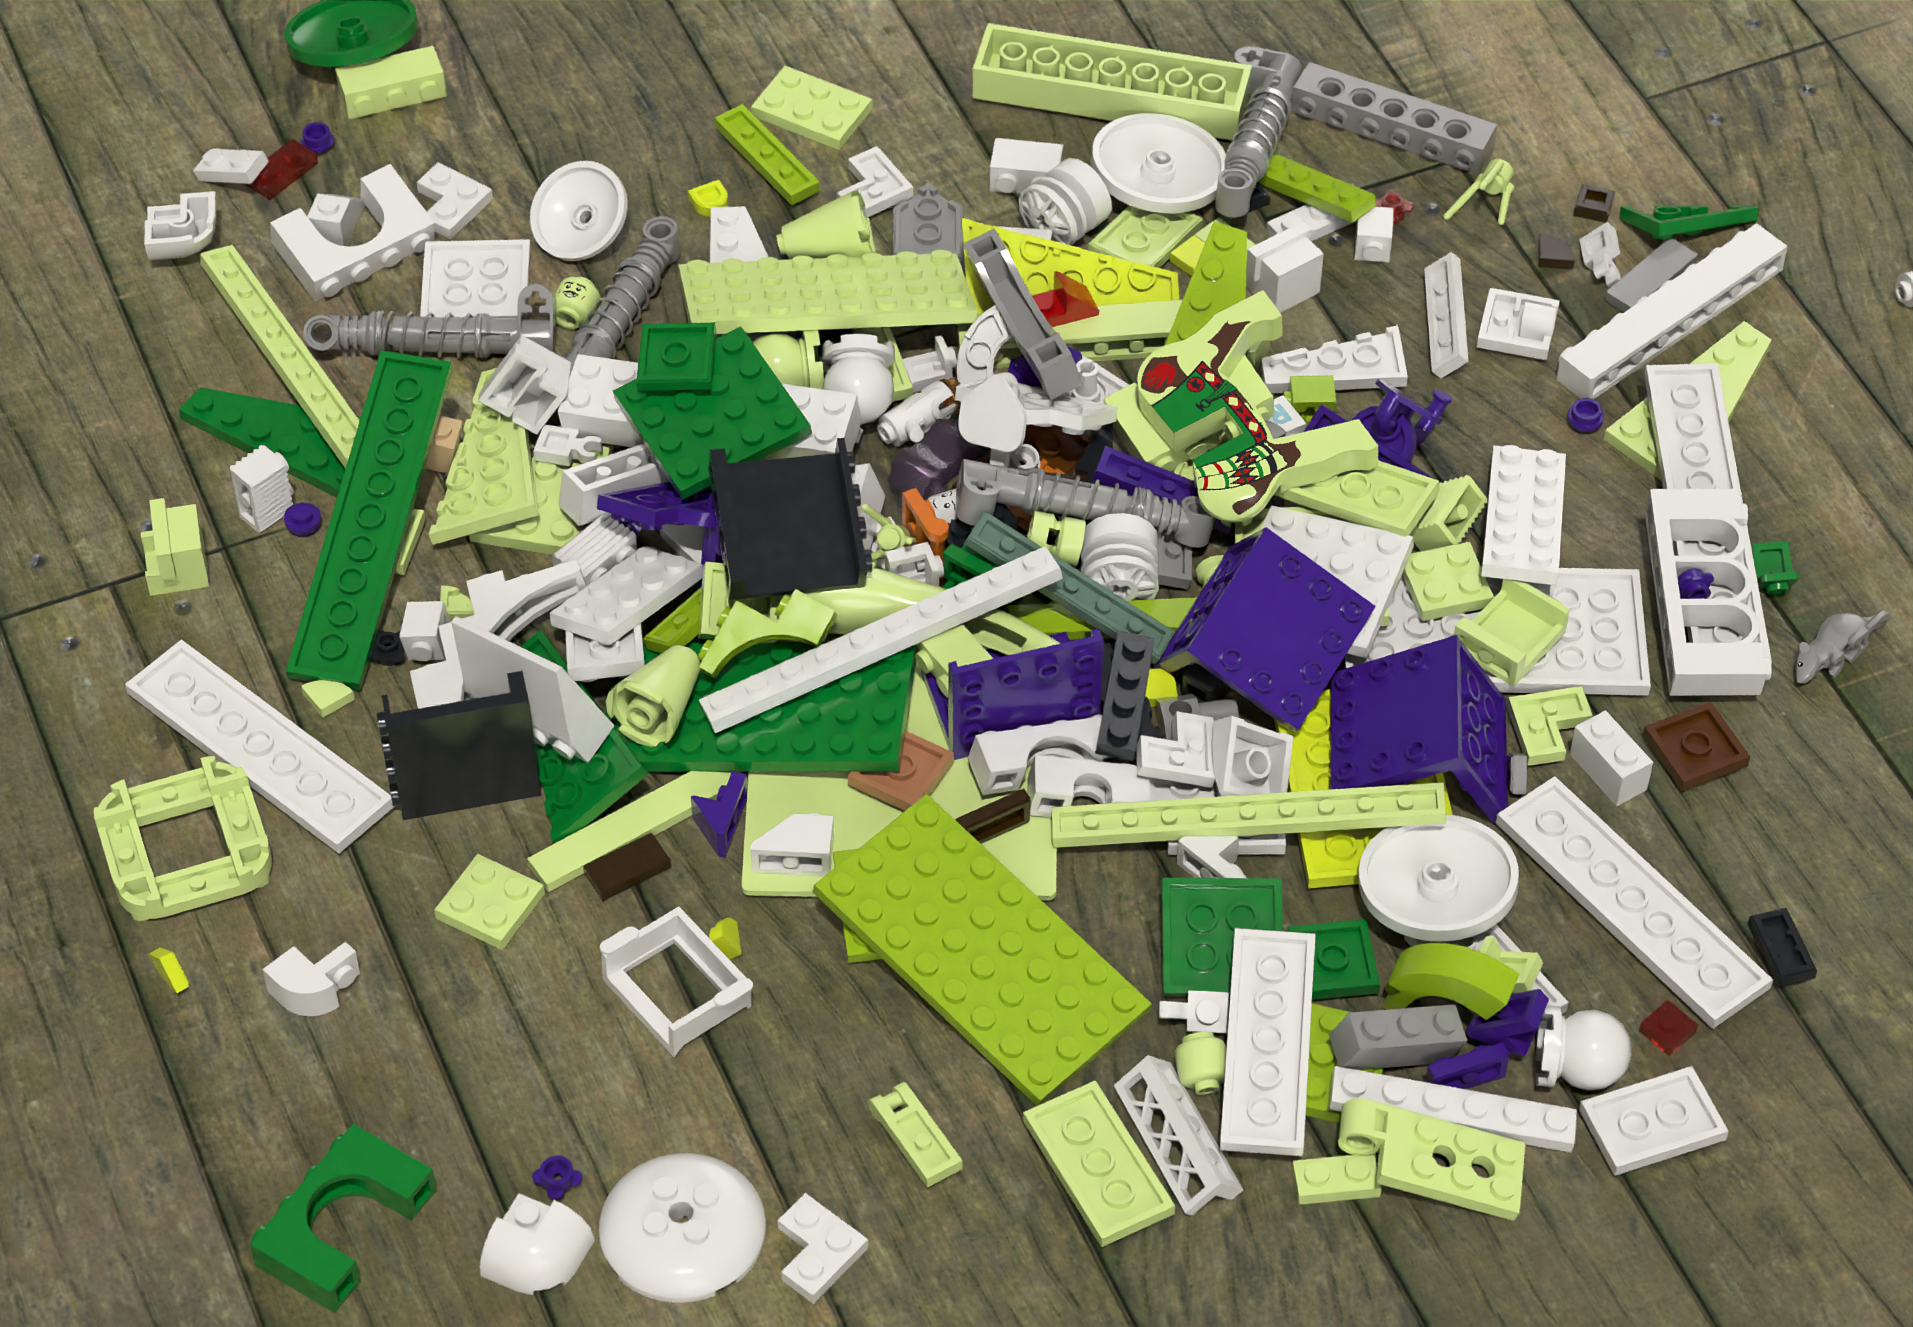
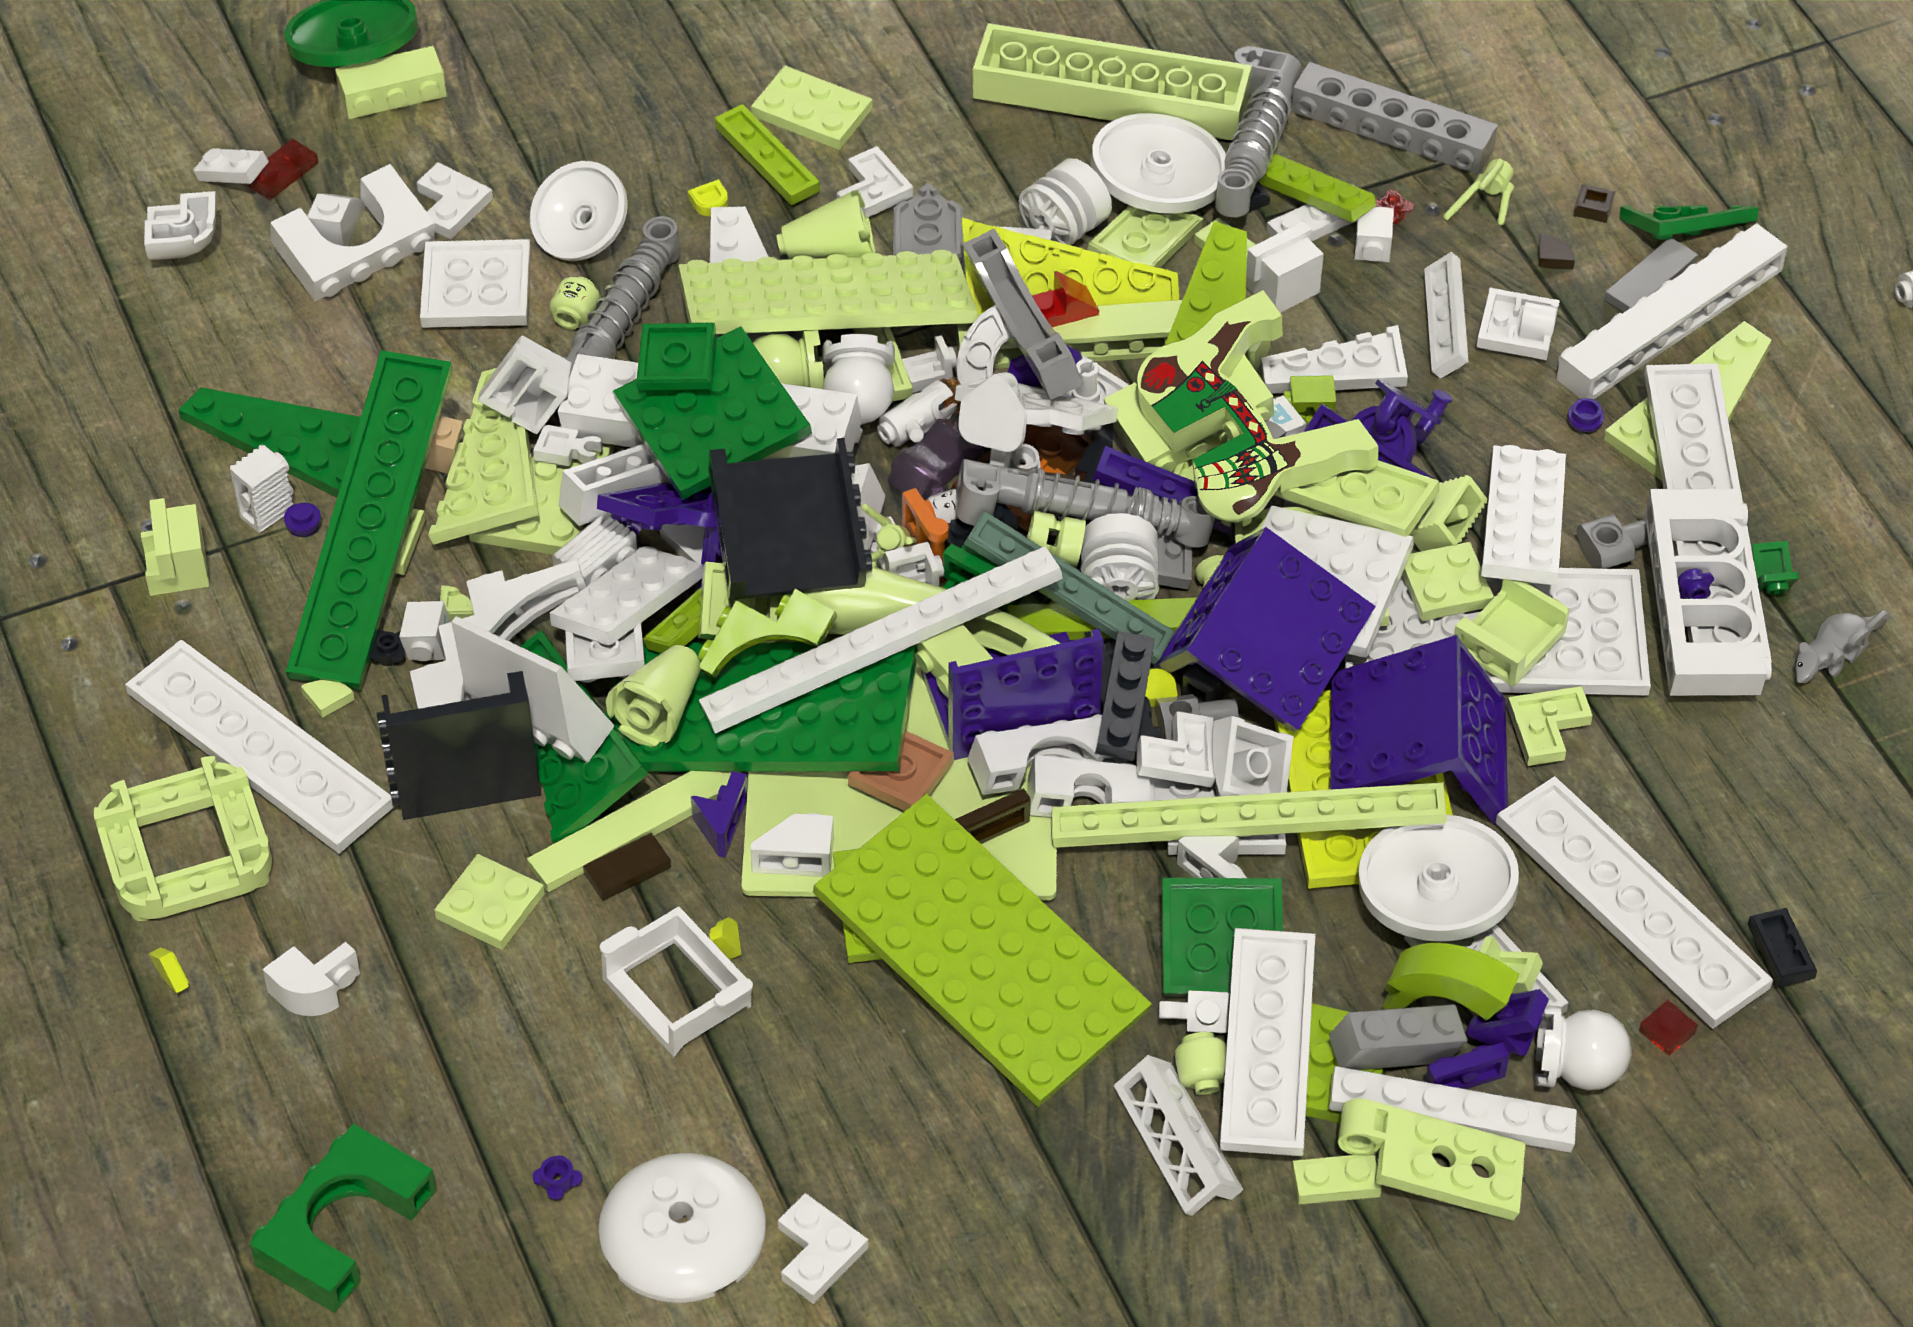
yellowish green plate [200,245,359,469] -> none
dark purple plate [300,122,334,154] -> none
light grey piece [303,283,556,358] -> none
white brick [480,1194,595,1295] -> none
yellowish green plate [868,1082,962,1188] -> none
white brick [990,138,1063,194] -> none
yellowish green plate [1023,1081,1175,1247] -> none
neon yellow tile [1170,235,1205,277] -> none
green plate [1287,919,1380,1000] -> none
light grey tile [1507,753,1527,794] -> none
white brick [1570,710,1653,806] -> none
white plate [1579,222,1621,287] -> none
white plate [1579,1066,1729,1176] -> none
reddish brown plate [1643,702,1750,791] -> none
none -> light grey piece [1576,514,1649,569]

